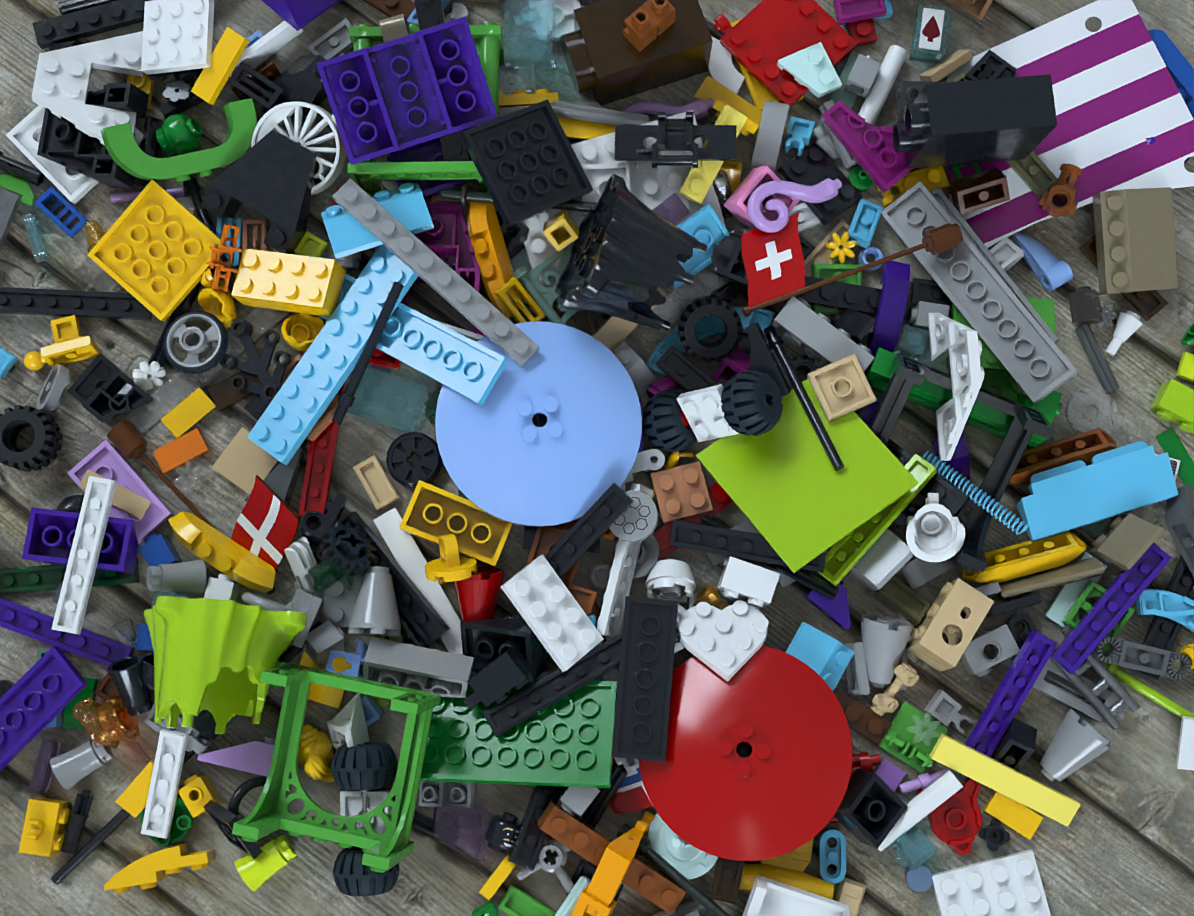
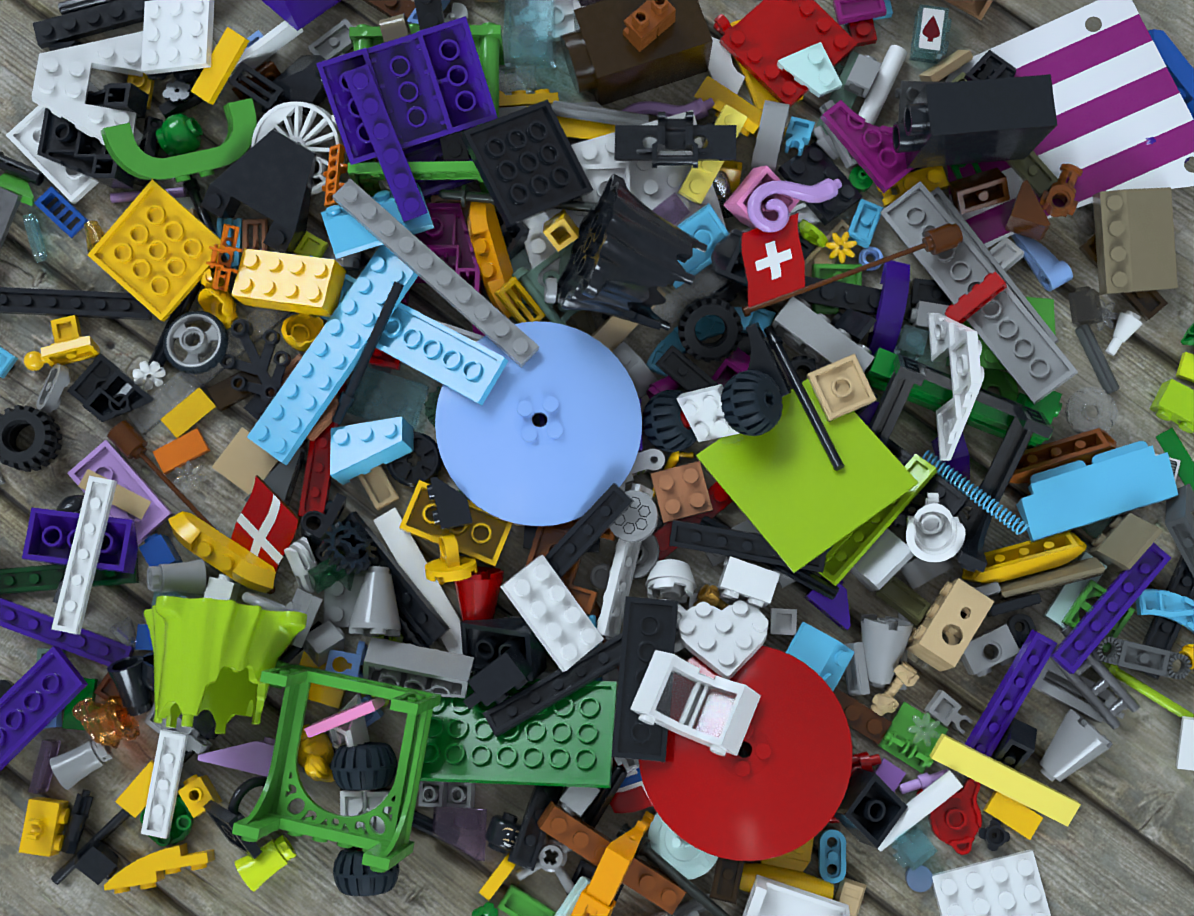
none -> black brick [74,837,118,885]
none -> bright pink tile [304,697,385,738]
none -> orange piece [322,144,348,208]
none -> medium azure wedge [330,417,414,485]
none -> dark purple plate [343,64,428,222]
none -> black slope [427,477,472,531]
none -> light grey tile [544,278,557,304]
none -> white window [630,650,761,756]
none -> white plate [769,608,797,635]
none -> lime tile [798,219,828,248]
none -> red piece [944,271,1007,324]
none -> reddish brown slope [1004,180,1051,241]

